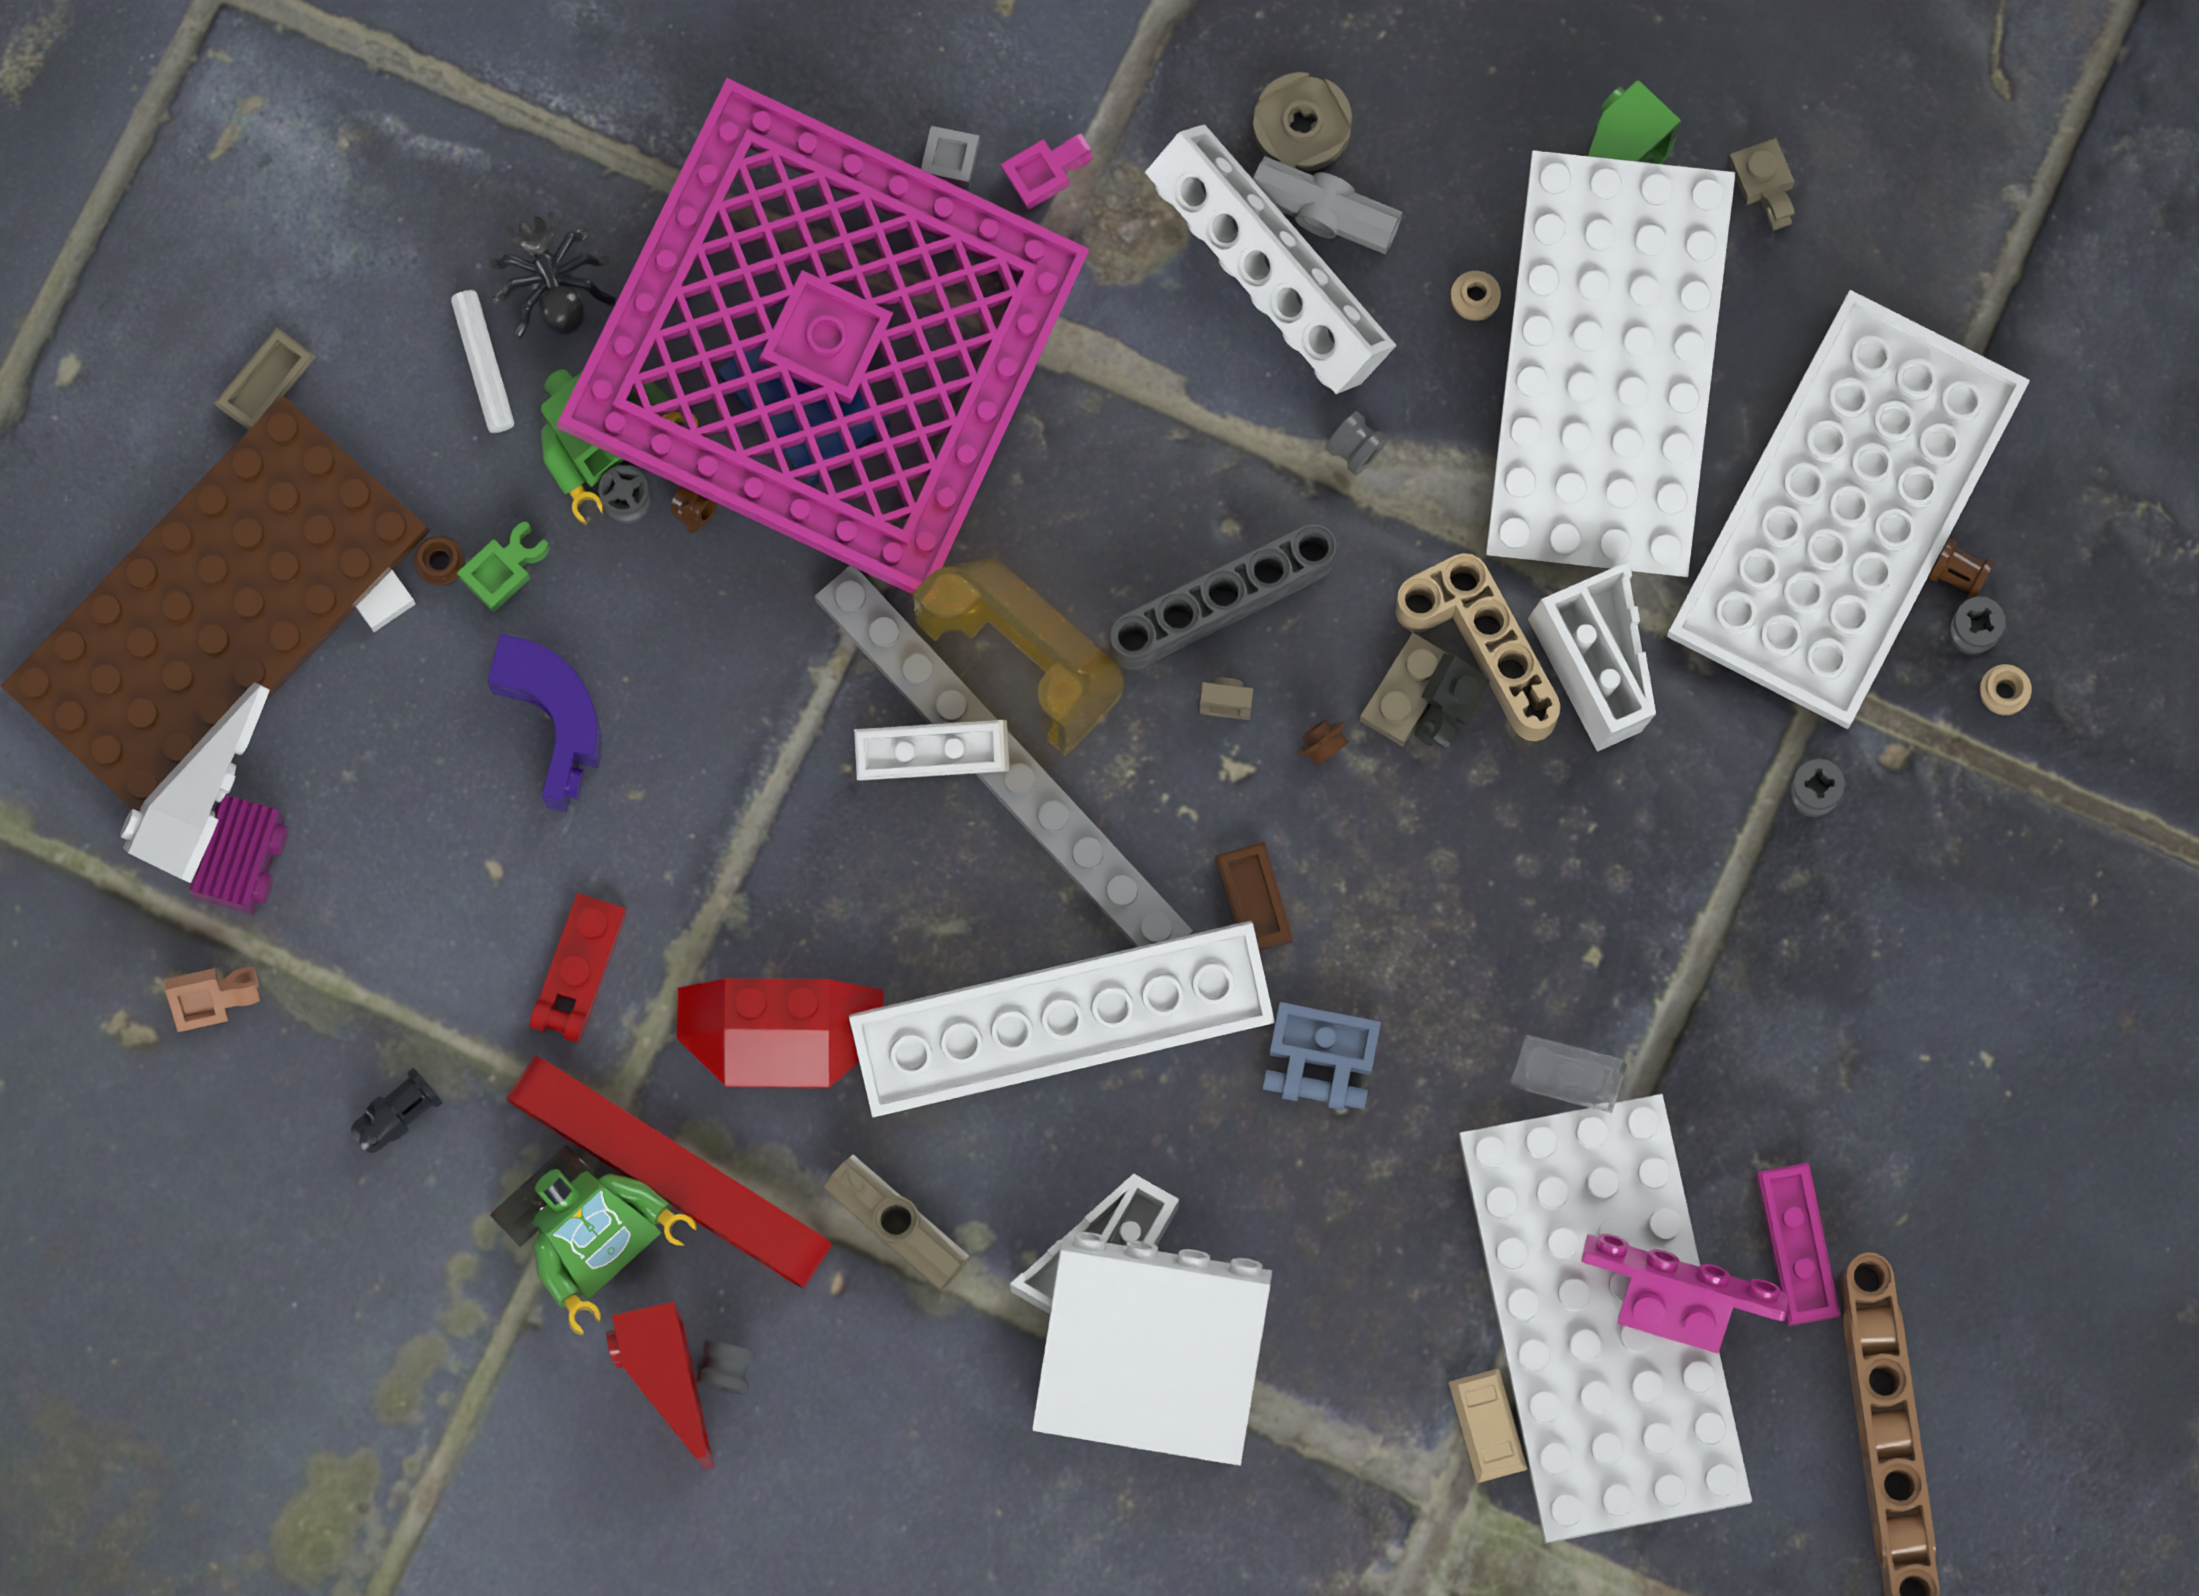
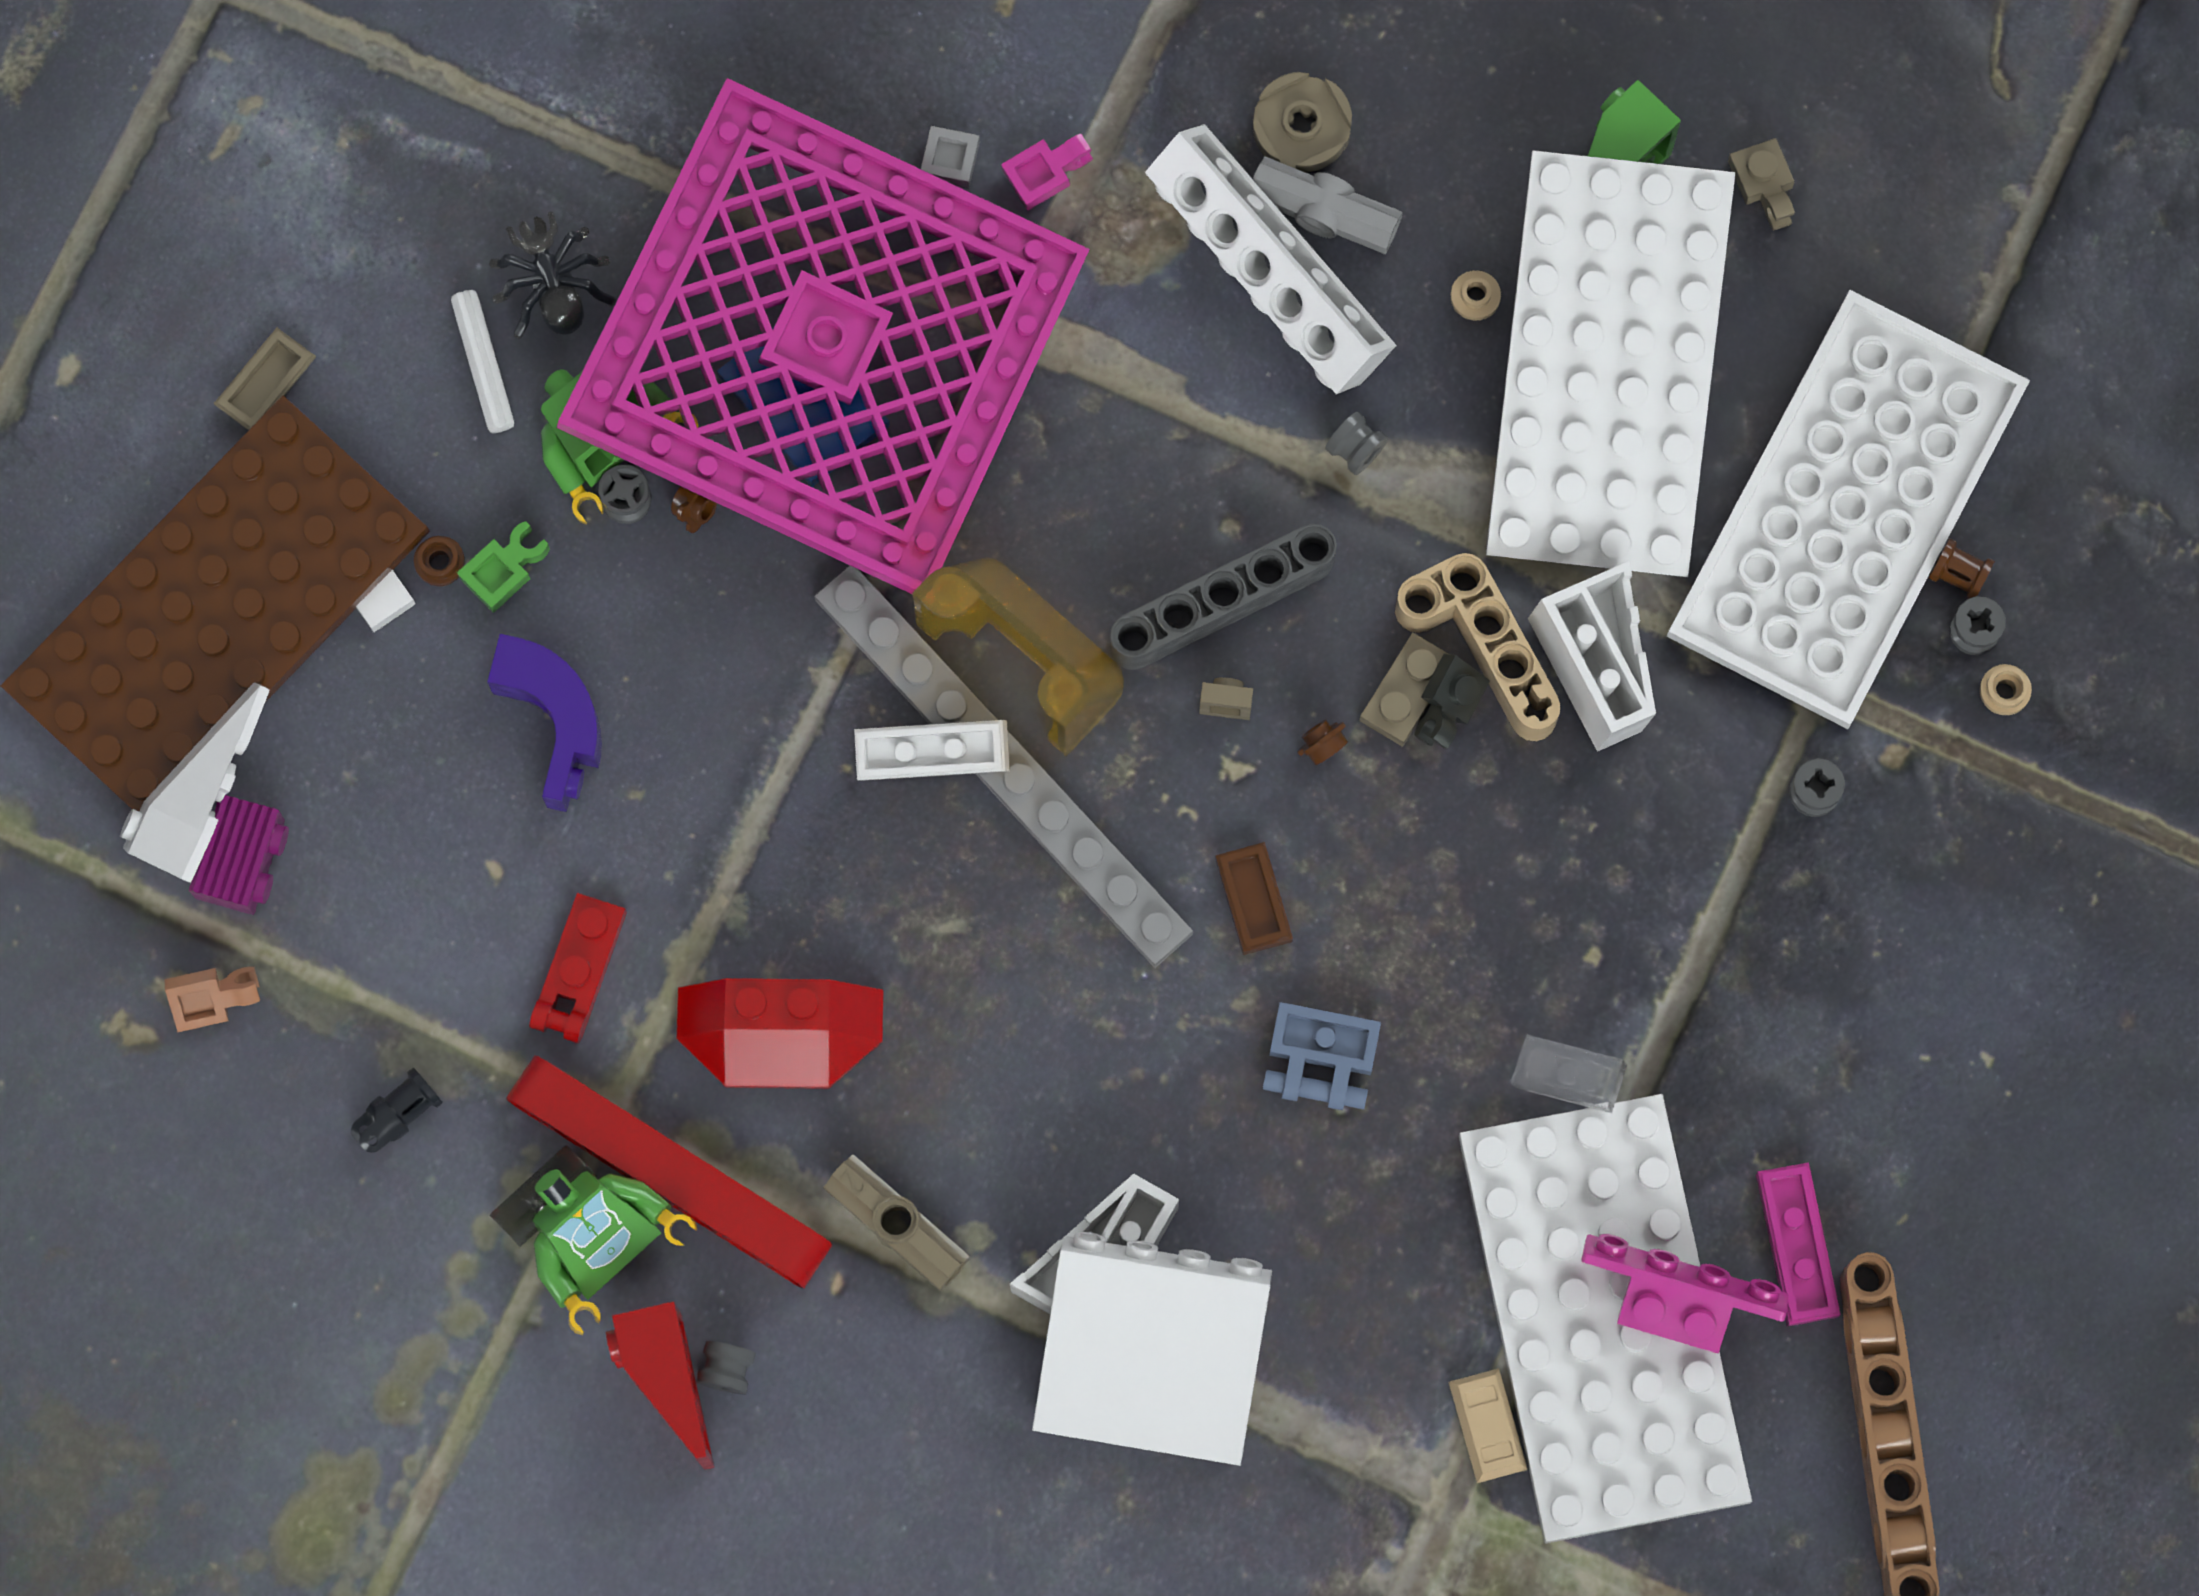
white plate [849,921,1275,1117] -> none

